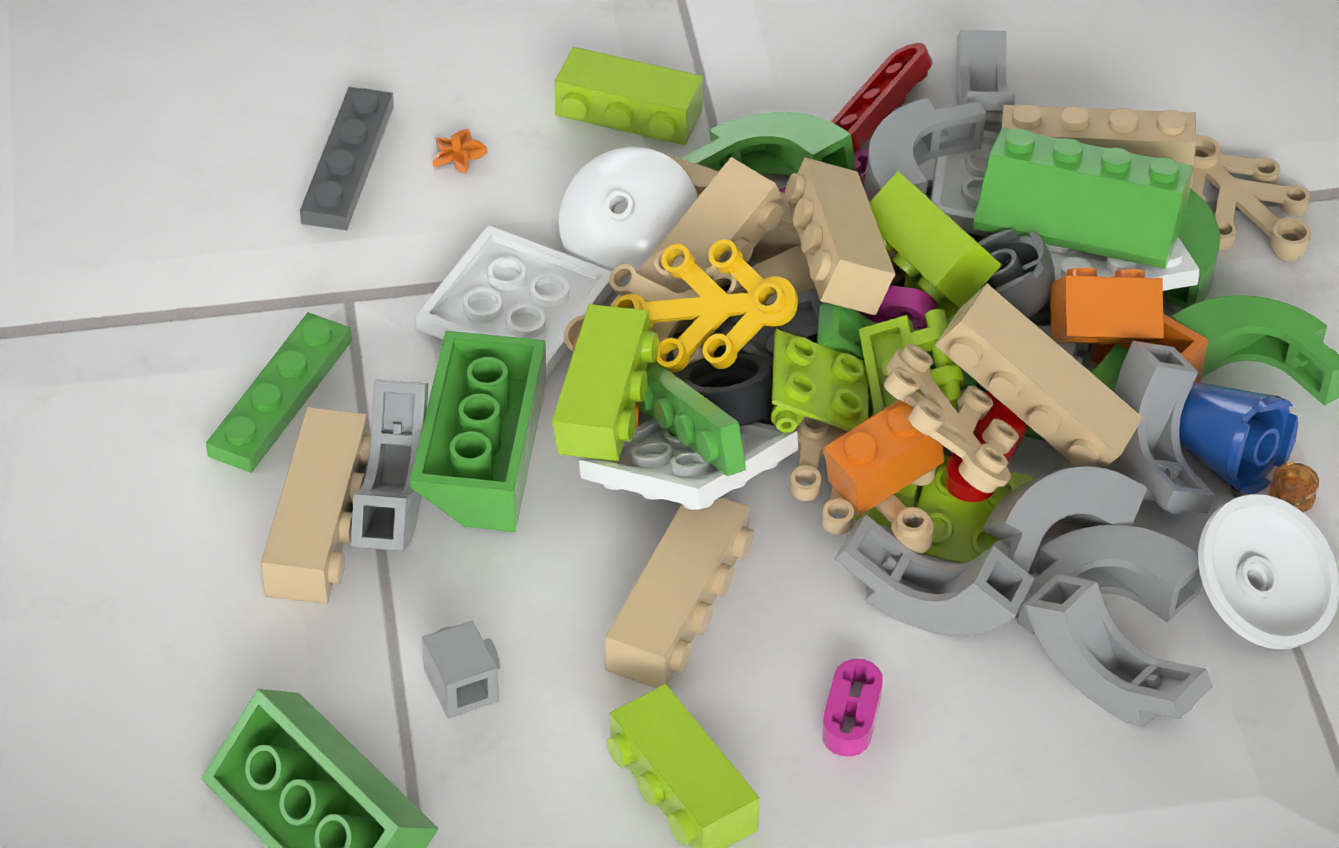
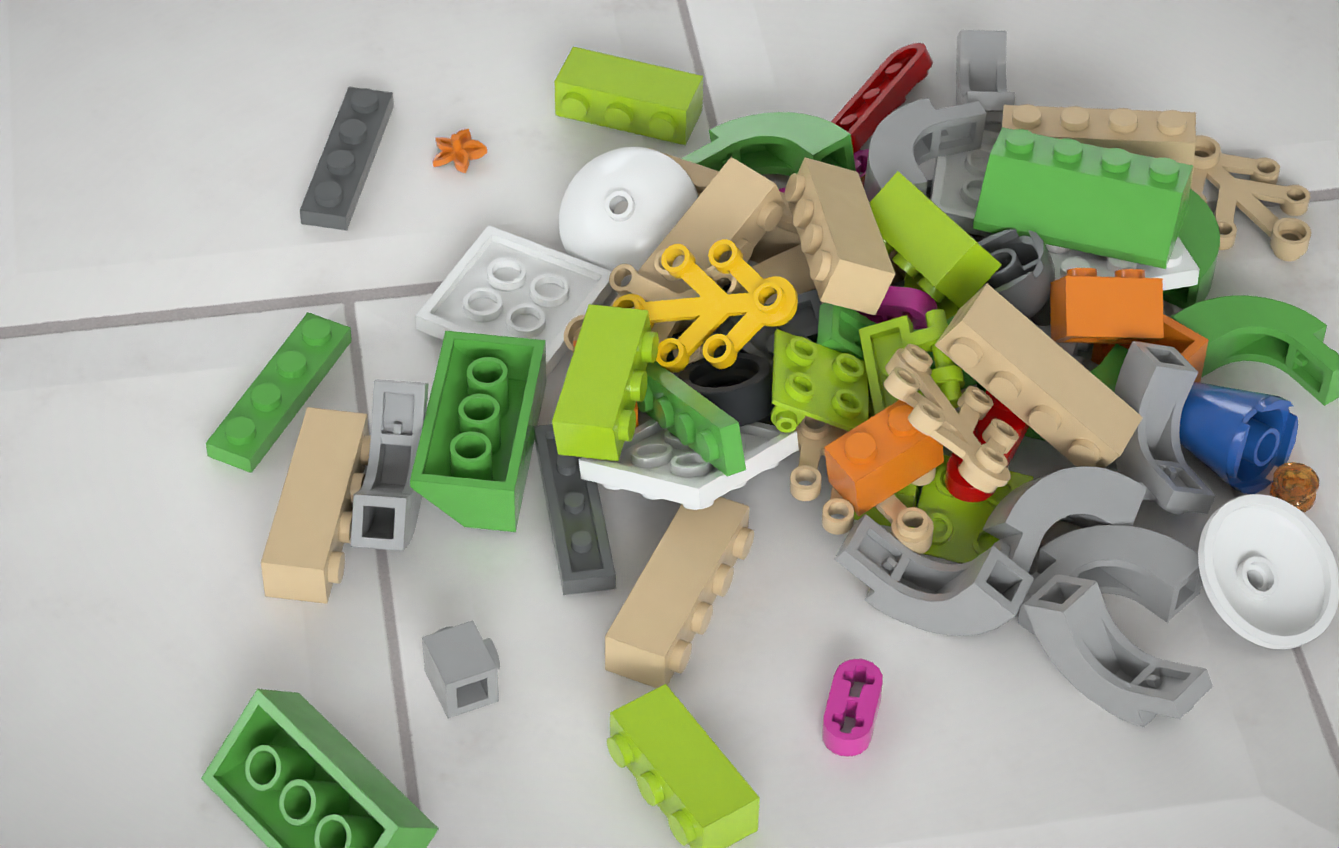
none -> dark grey plate [534,424,616,595]

